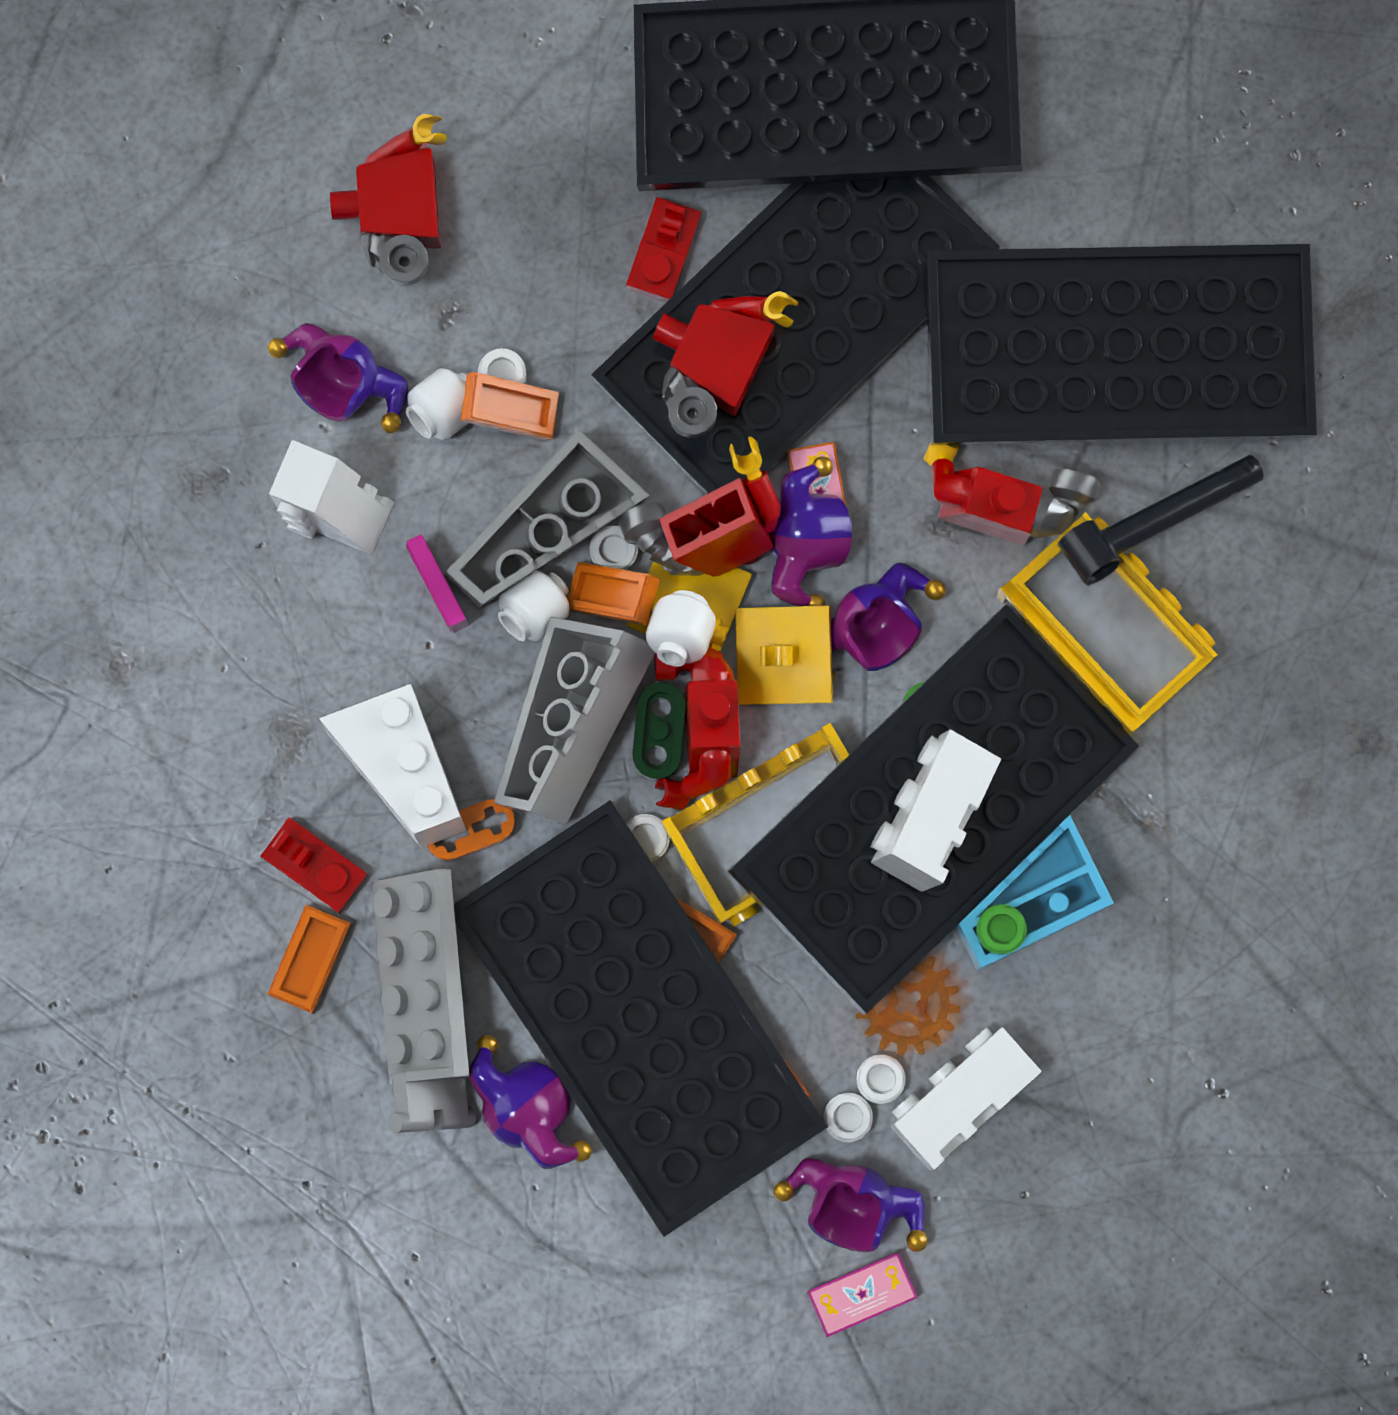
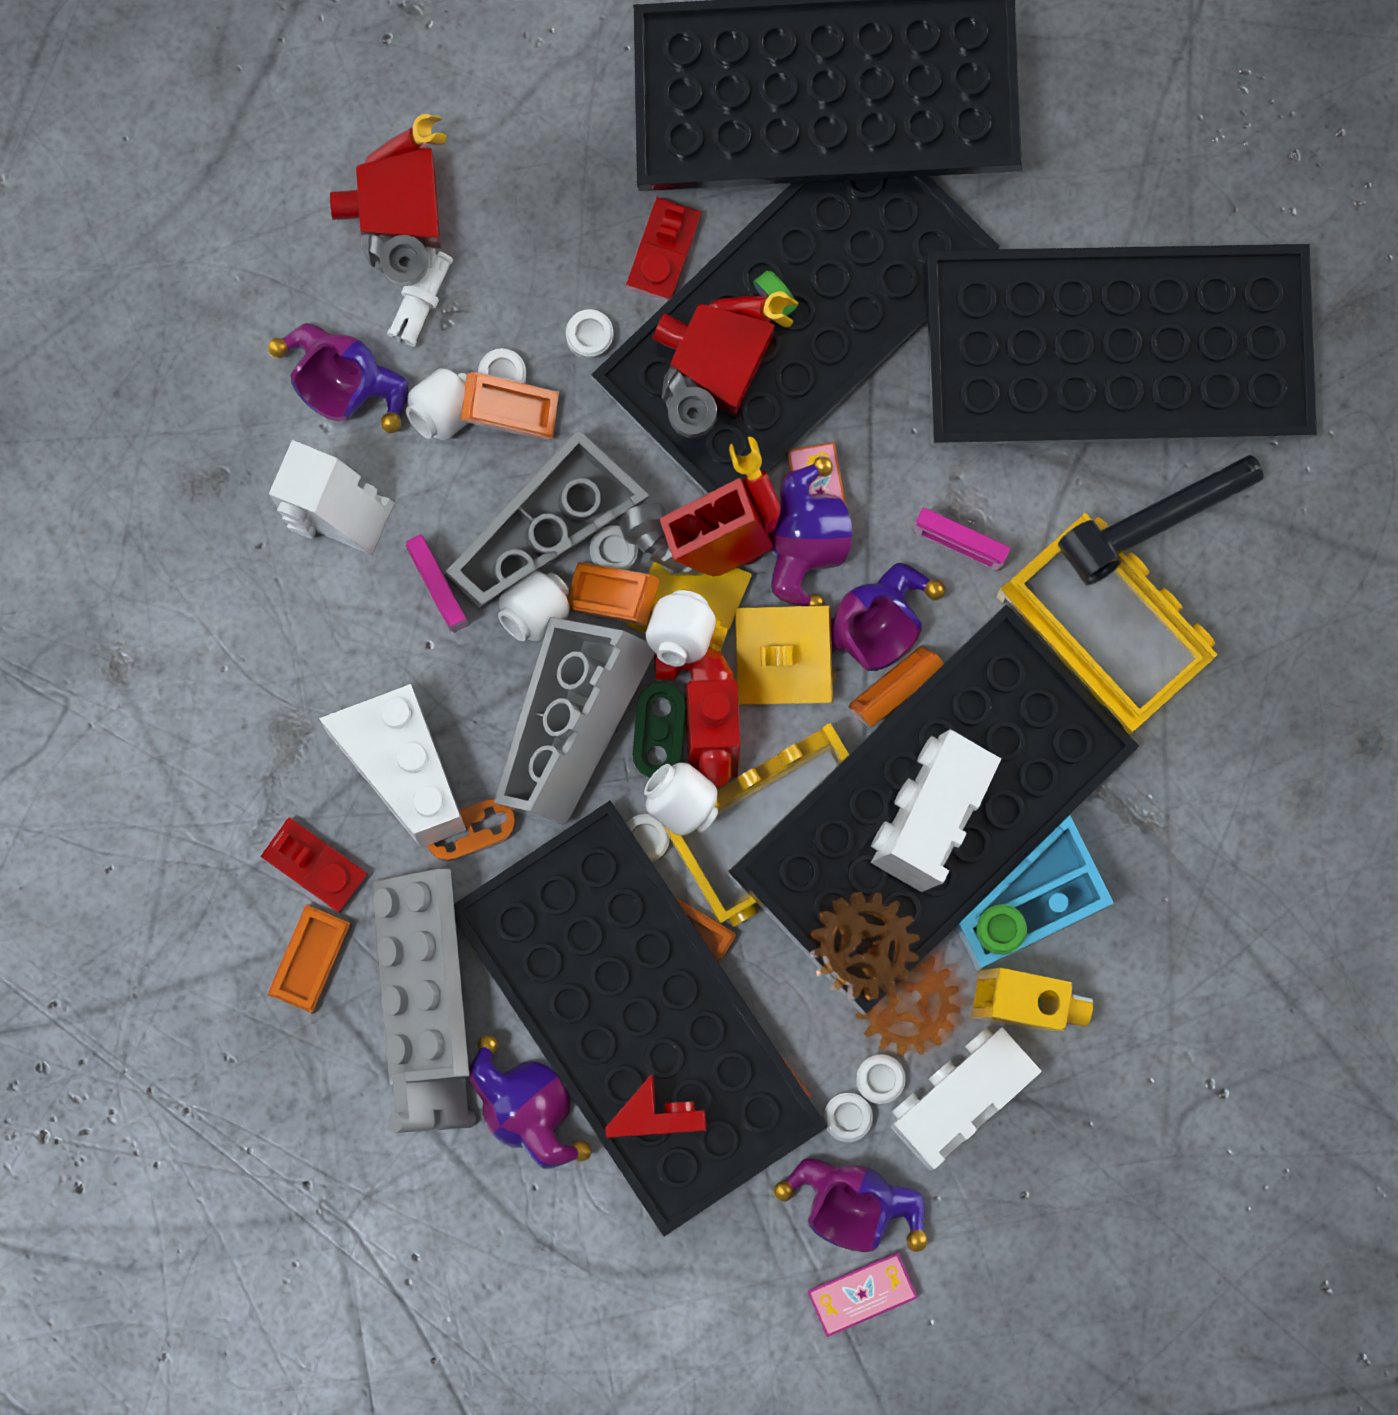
red torso [923,442,1100,546] -> none
none -> white pin [387,247,453,347]
none -> white tile [566,309,614,360]
none -> red slope [605,1074,707,1138]
none -> white head [644,762,718,836]
none -> bright green tile [753,271,796,316]
none -> clear orange gear [810,891,920,1000]
none -> orange tile [848,646,944,728]
none -> dark pink tile [913,507,1011,571]
none -> yellow torso [970,968,1093,1032]

